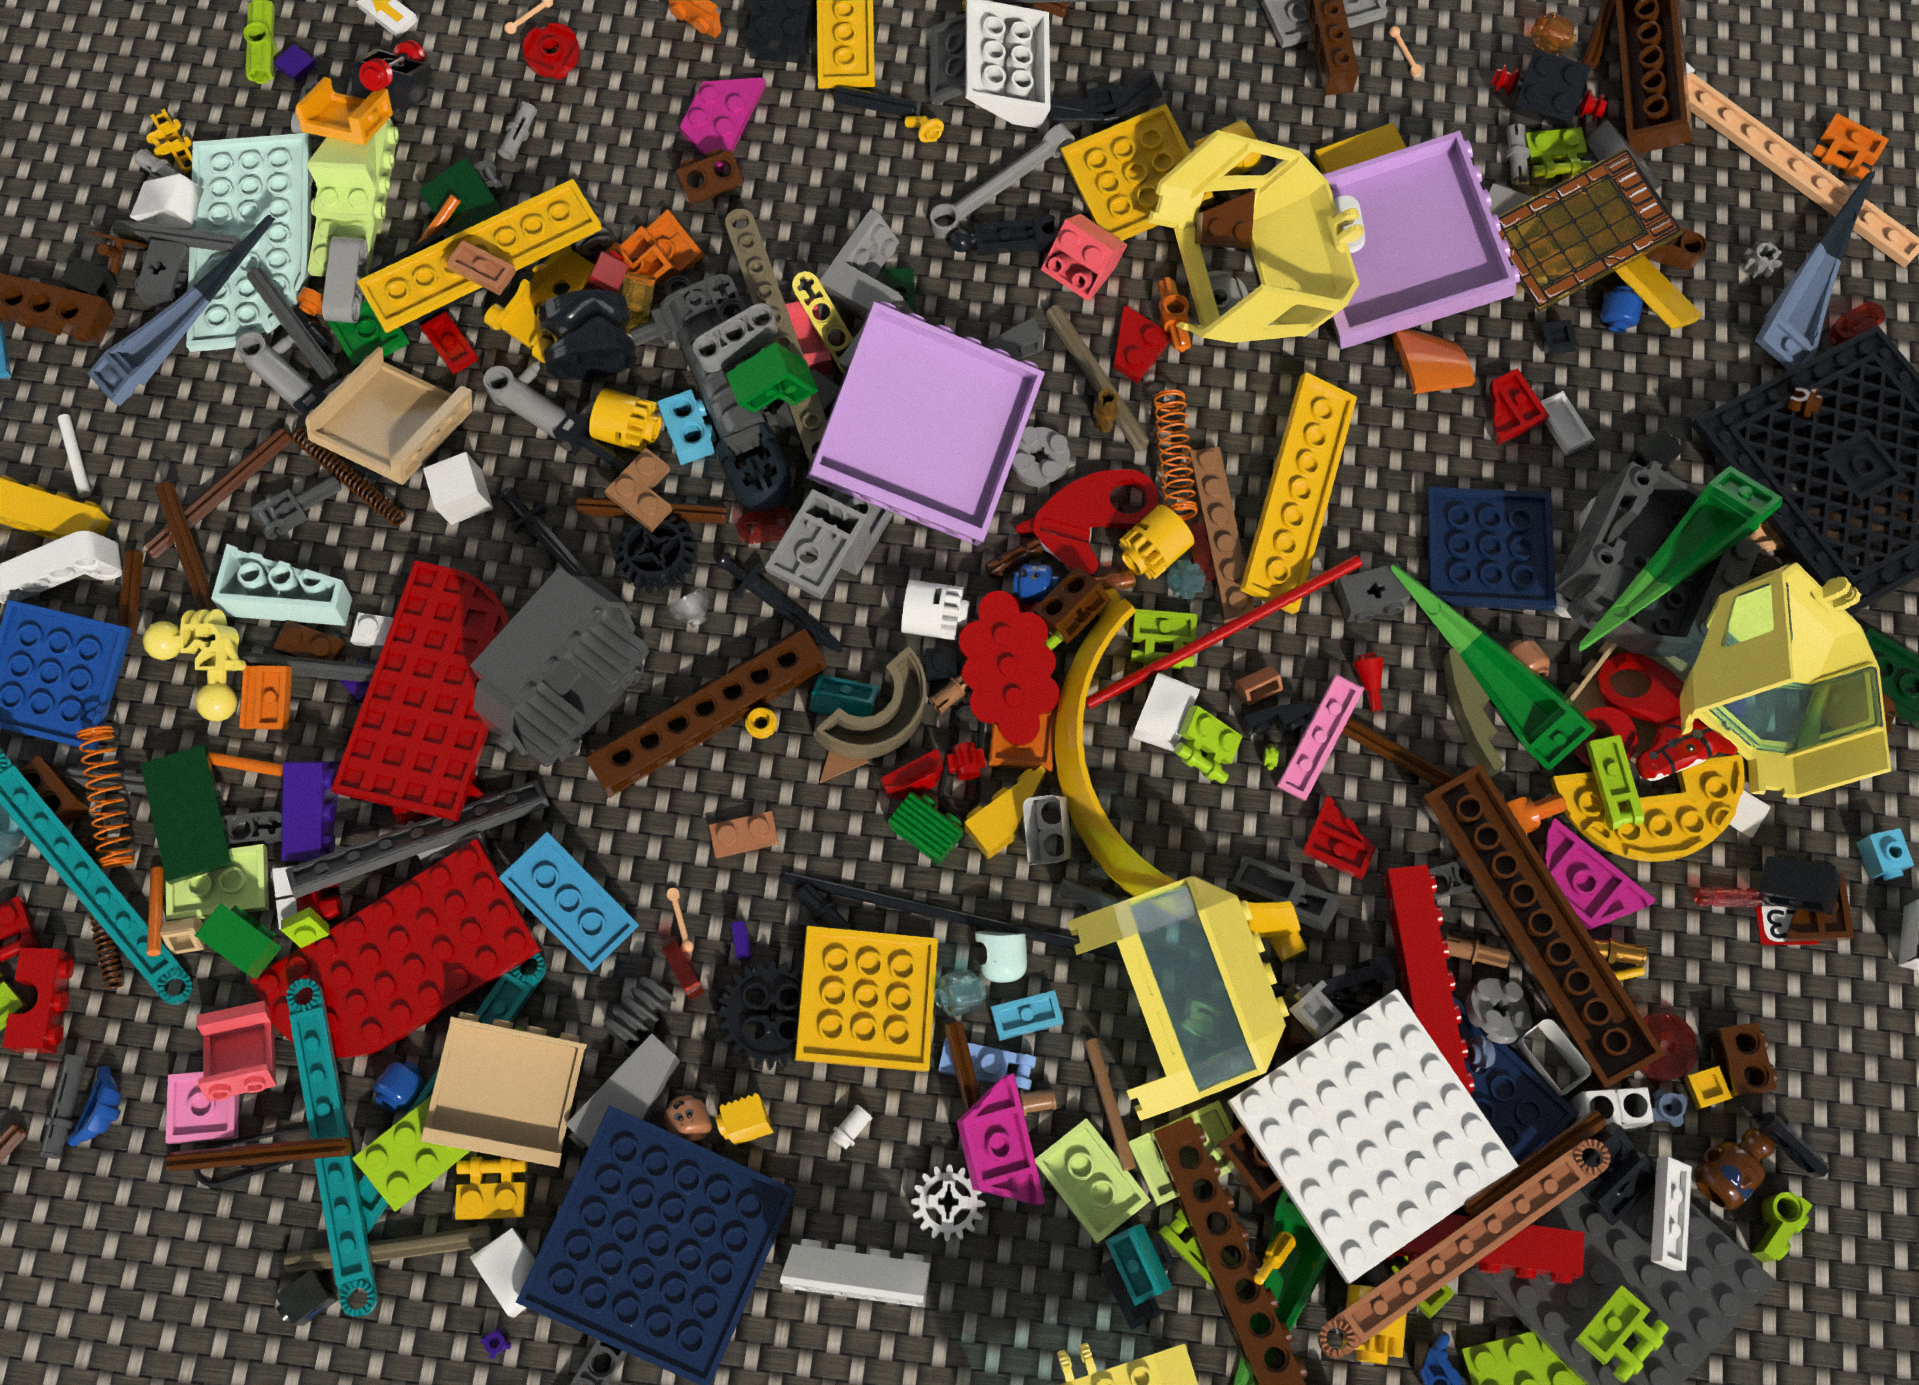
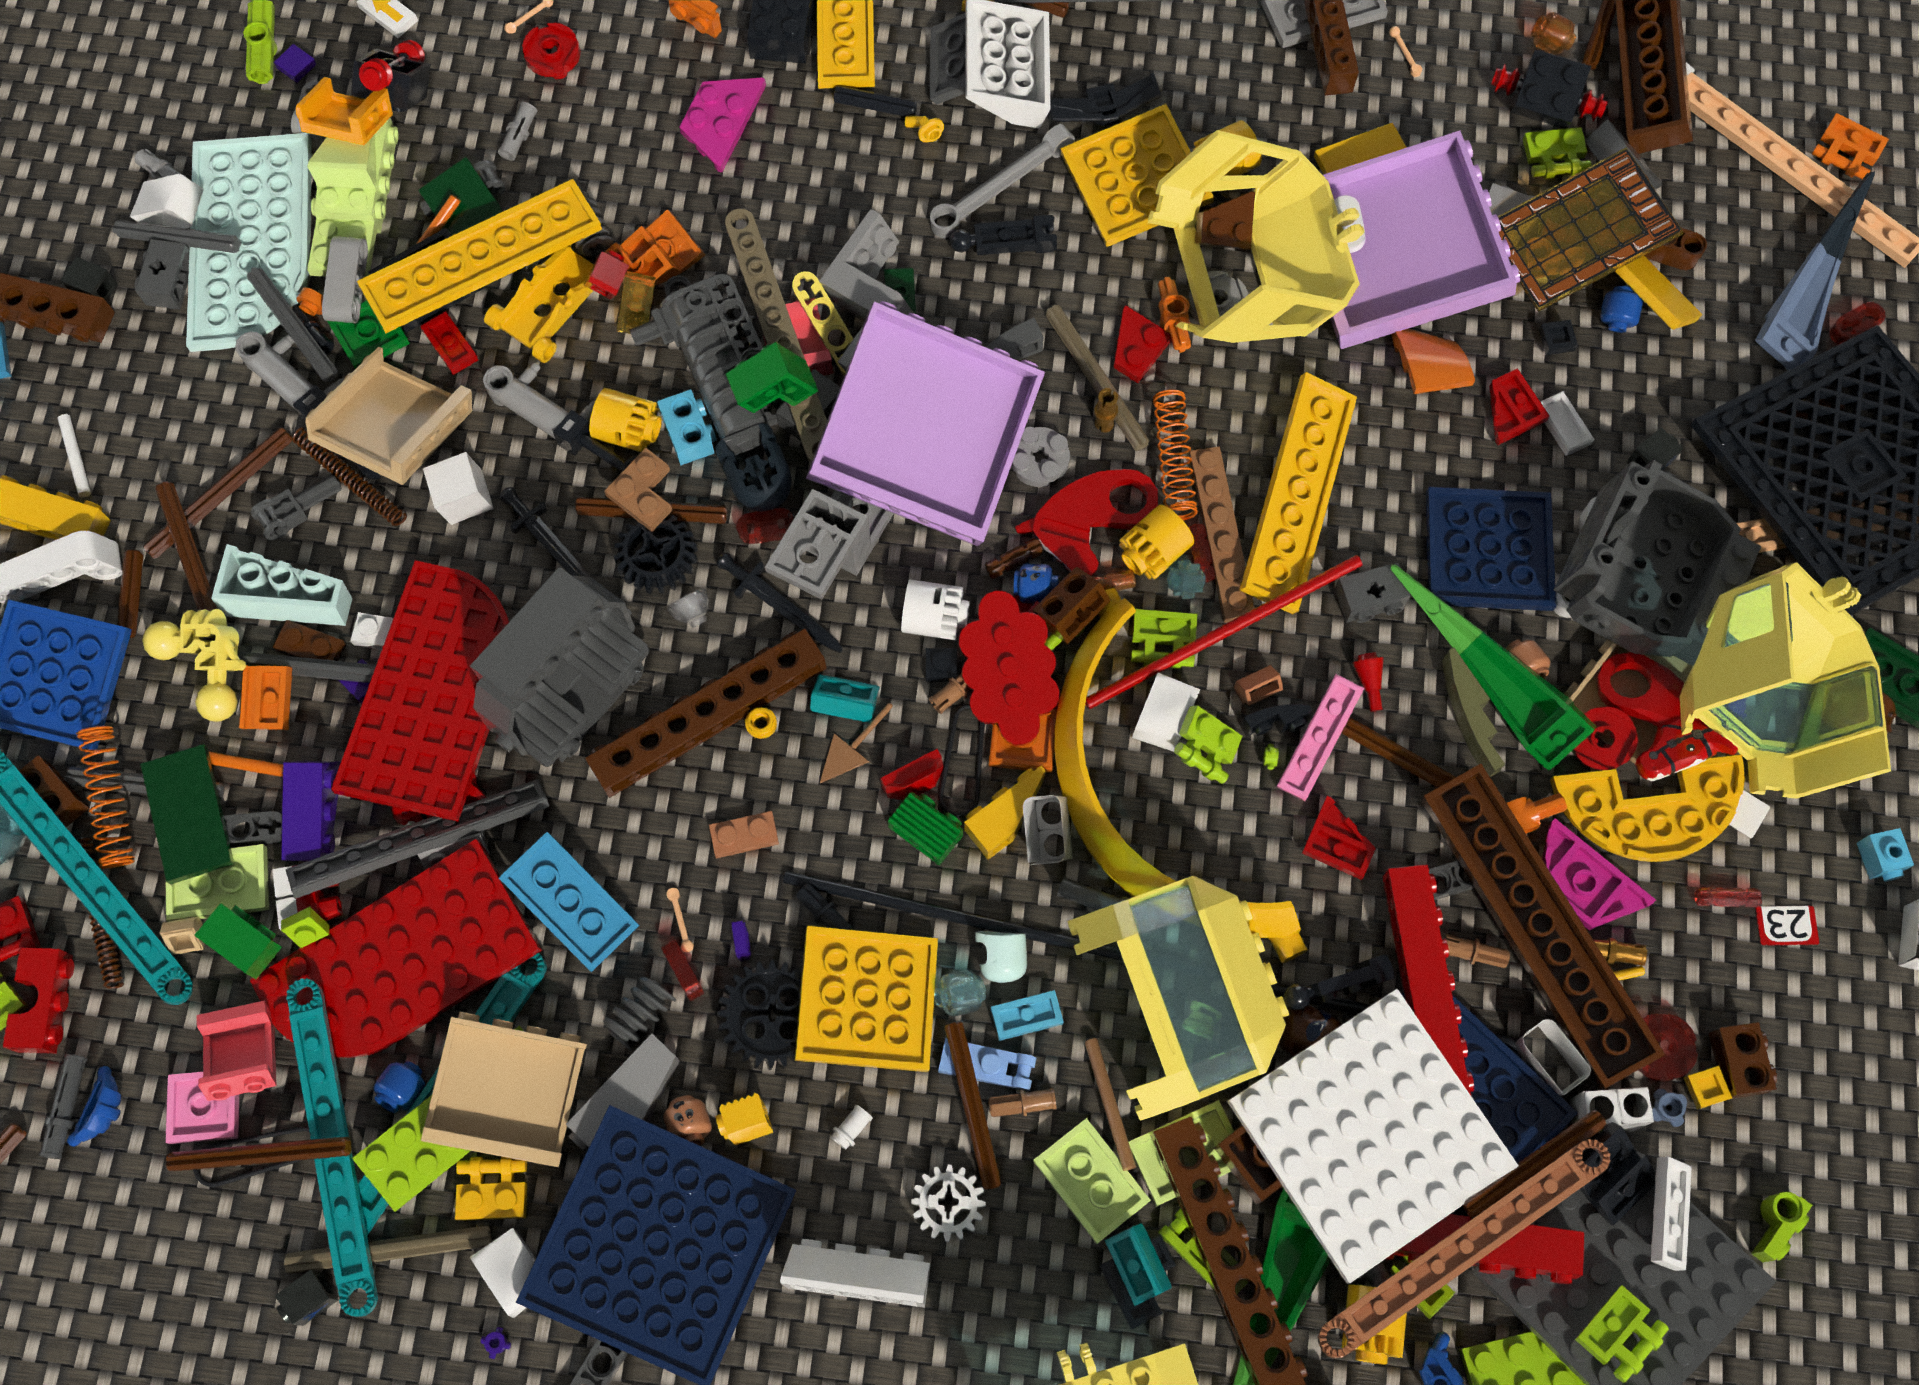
sand blue plate [87,215,275,406] -> none
reddish brown shield [87,230,149,274] -> none
yellow piece [146,109,192,175] -> none
orange bar [147,866,164,957] -> none
nougat plate [446,240,516,295] -> none
black piece [537,290,637,380] -> none
reddish brown brick [675,148,744,207] -> none
light grey beam [693,303,778,372] -> none
dark tan brick [816,646,927,759] -> none
red gear [946,742,986,780] -> none
dark pink wing [957,1073,1045,1205] -> none
coral slope [1041,214,1127,301] -> none
dark grey slope [1231,856,1339,933] -> none
yellow axle [1254,1231,1296,1285] -> none
light grey bracket [1289,980,1344,1041] -> none
light grey plate [1465,978,1533,1044] -> none
sand blue plate [1466,1035,1495,1072] -> none
light grey pin [1506,124,1530,185] -> none
green plate [1579,466,1783,651] -> none
lime plate [1586,735,1644,830] -> none
reddish brown piece [1693,1128,1774,1210] -> none
light grey gear [1743,241,1782,279] -> none
black slope [1756,1112,1829,1179] -> none
black brick [1758,855,1841,915] -> none
reddish brown wing [1785,873,1854,942] -> none
reddish brown plate [1788,387,1823,418] -> none

